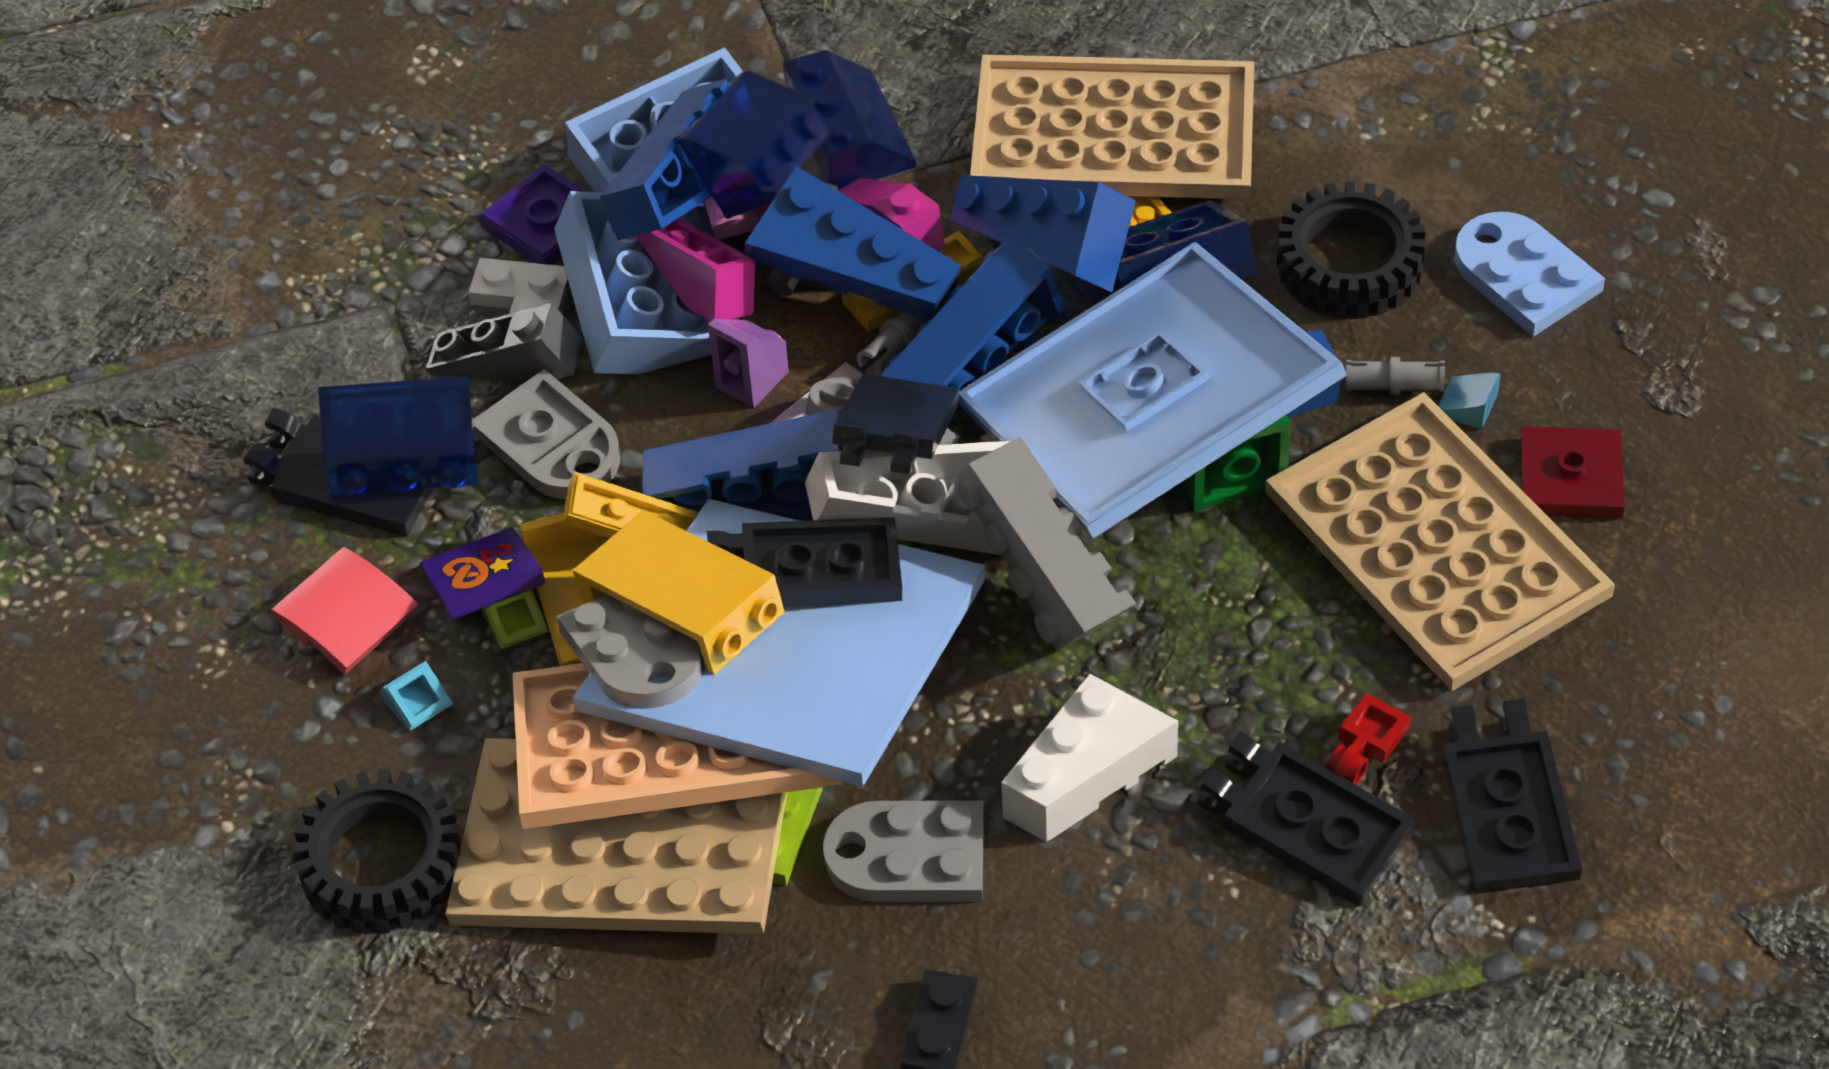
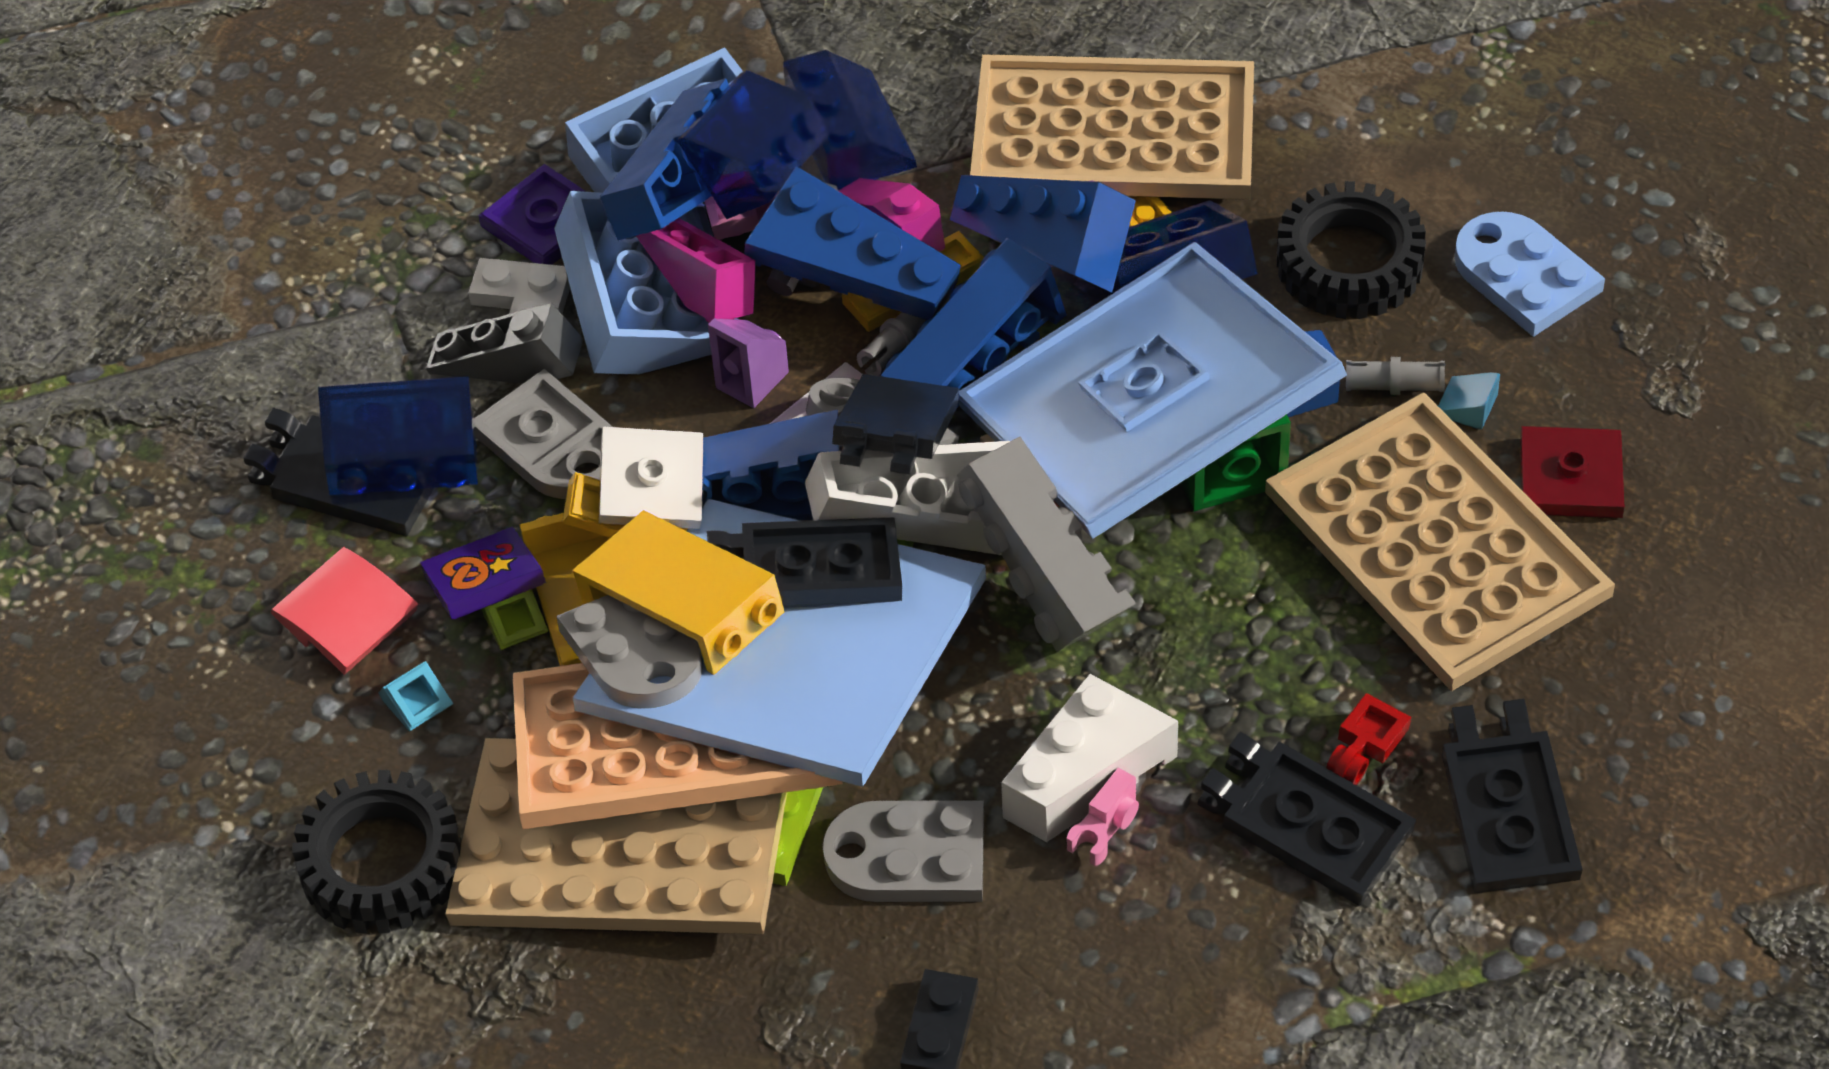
none -> white plate [599,427,703,529]
none -> bright pink plate [1067,768,1139,866]

